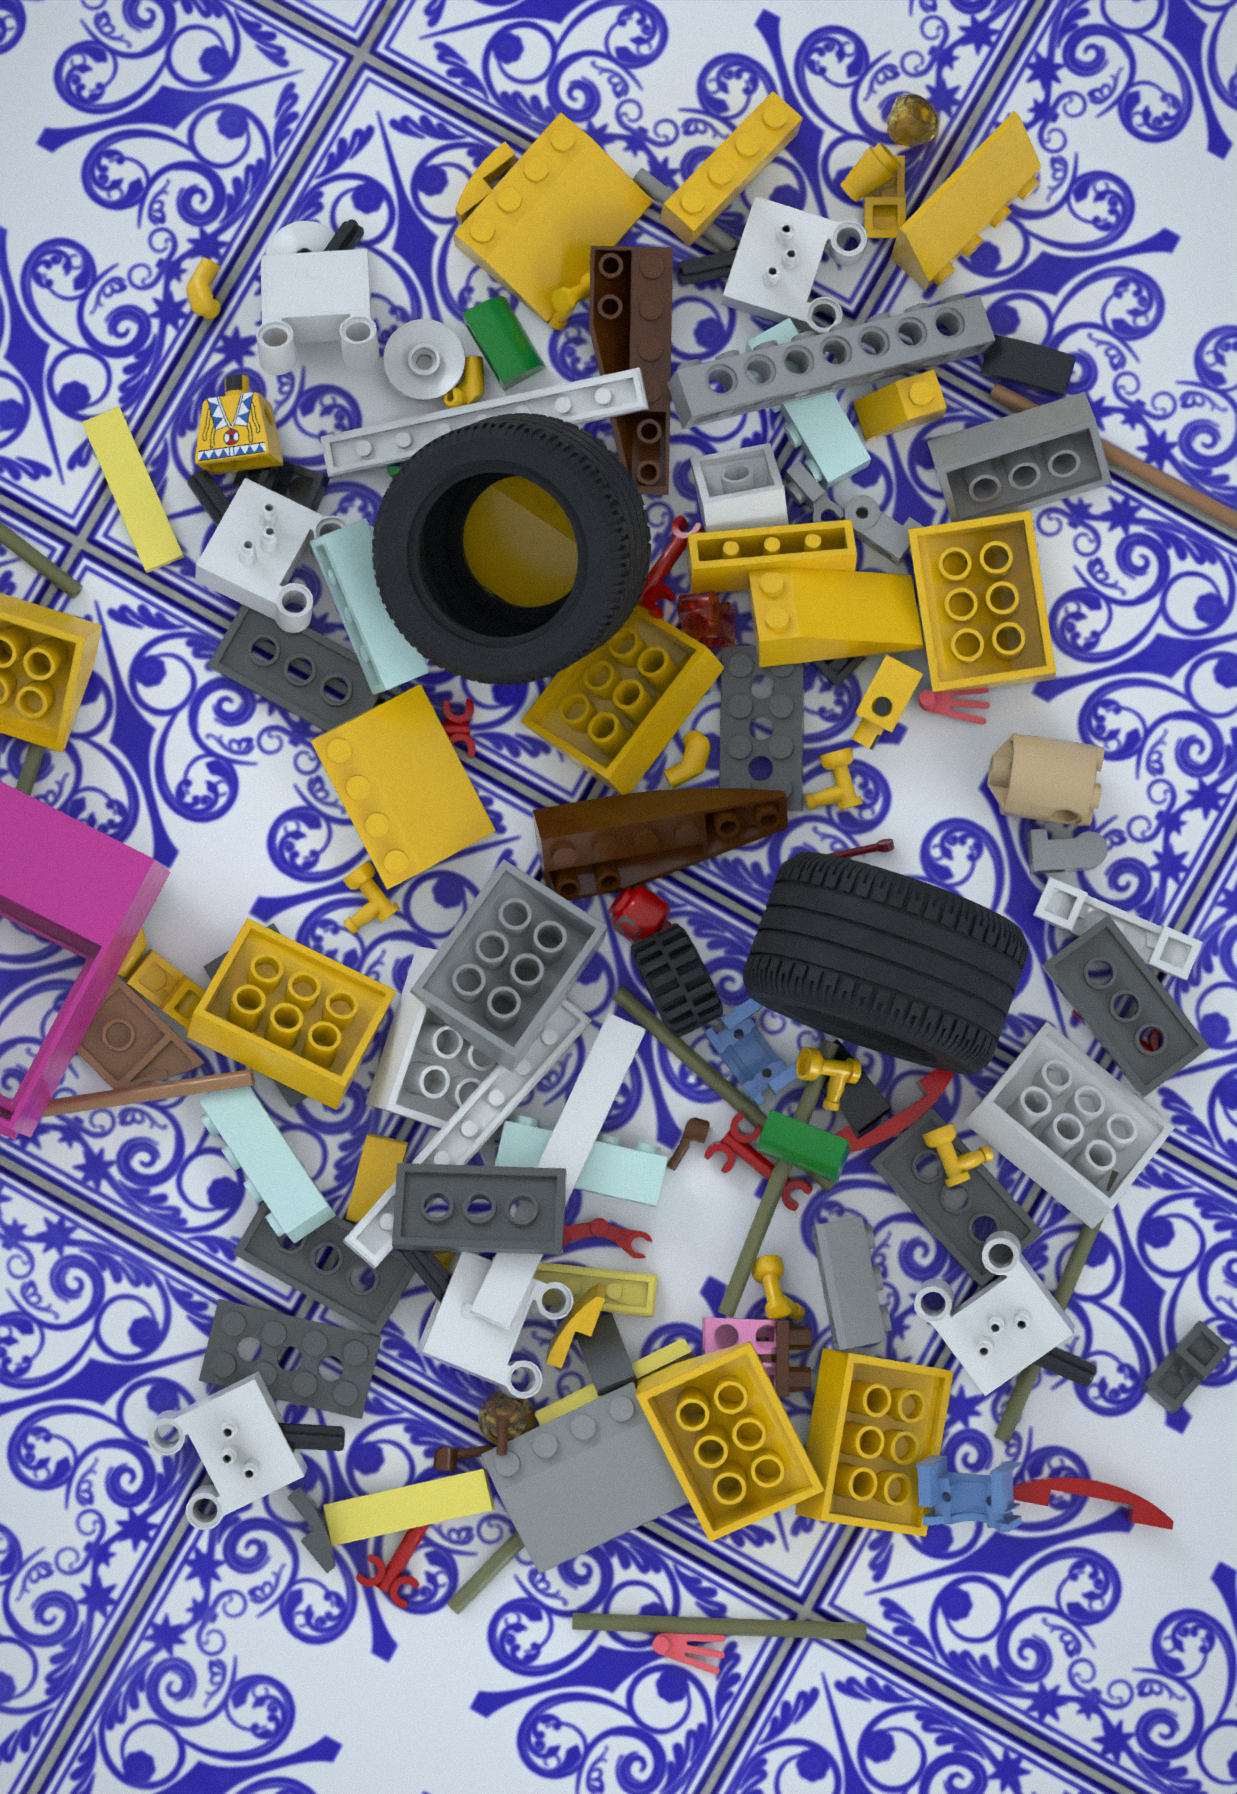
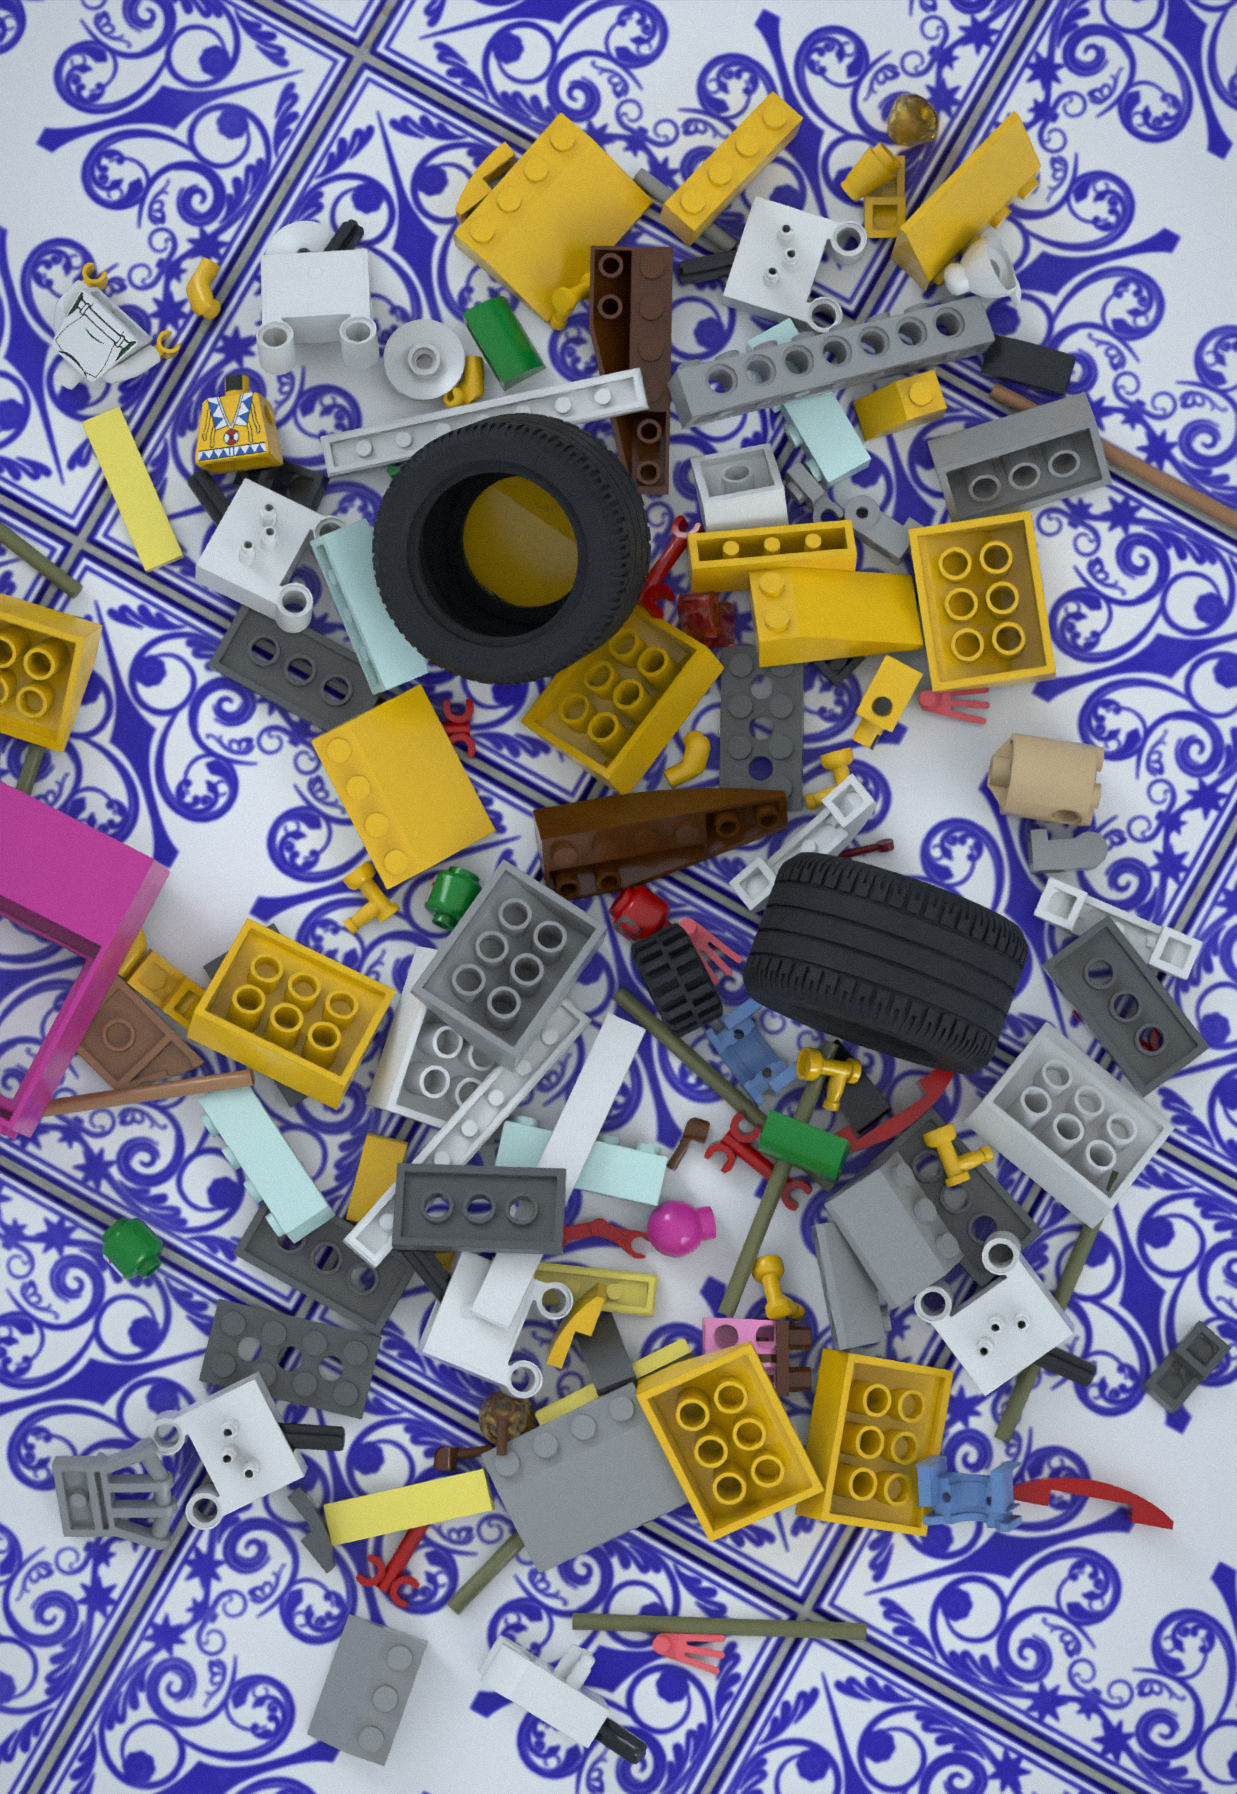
none -> white torso [51,262,181,390]
none -> light grey plate [52,1437,178,1550]
none -> green head [101,1217,164,1280]
none -> light grey slope [307,1613,428,1766]
none -> green head [424,866,482,931]
none -> white piece [477,1634,647,1764]
none -> dark pink piece [647,1200,716,1258]
none -> coral piece [680,918,743,985]
none -> white slope [729,773,878,913]
none -> light grey slope [824,1151,965,1310]
none -> white hair [943,236,1022,306]

